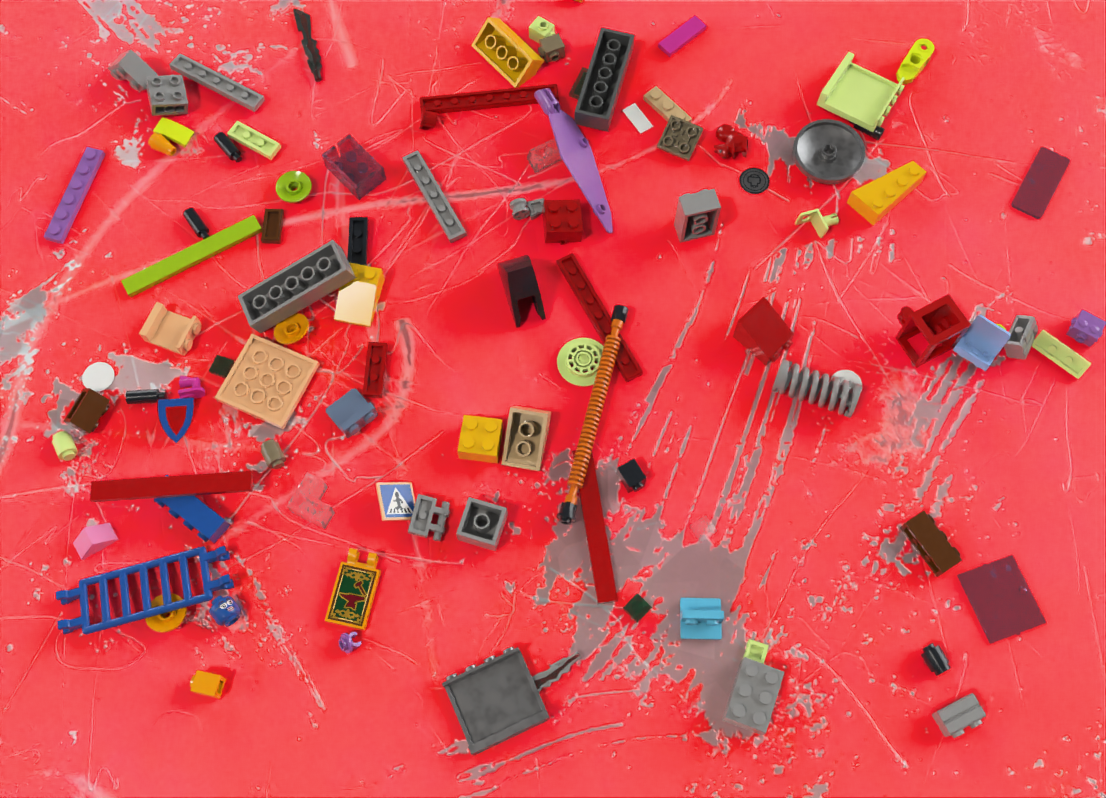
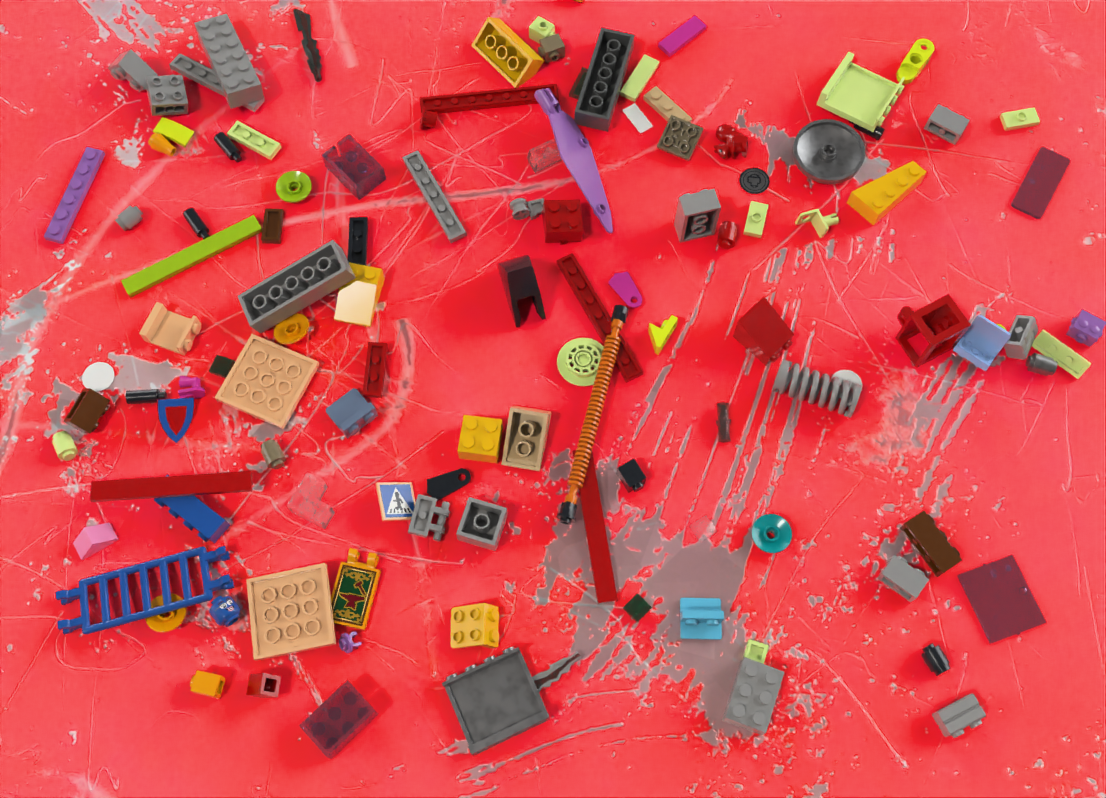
none -> light grey brick [115,205,143,231]
none -> light grey brick [194,13,264,109]
none -> light nougat plate [246,563,336,661]
none -> red brick [246,673,281,698]
none -> piece [299,680,379,759]
none -> black piece [427,468,471,501]
none -> yellow bracket [450,603,499,649]
none -> dark pink piece [608,271,642,308]
none -> yellowish green tile [620,54,660,102]
none -> neon yellow slope [648,315,678,355]
none -> clear smoke pin [716,402,731,443]
none -> red brick [717,221,737,249]
none -> yellowish green plate [743,201,769,238]
none -> teal dish [752,514,792,553]
none -> light grey brick [877,555,929,602]
none -> light grey brick [924,104,970,145]
none -> yellowish green plate [999,107,1040,131]
none -> flat silver brick [1025,353,1057,376]

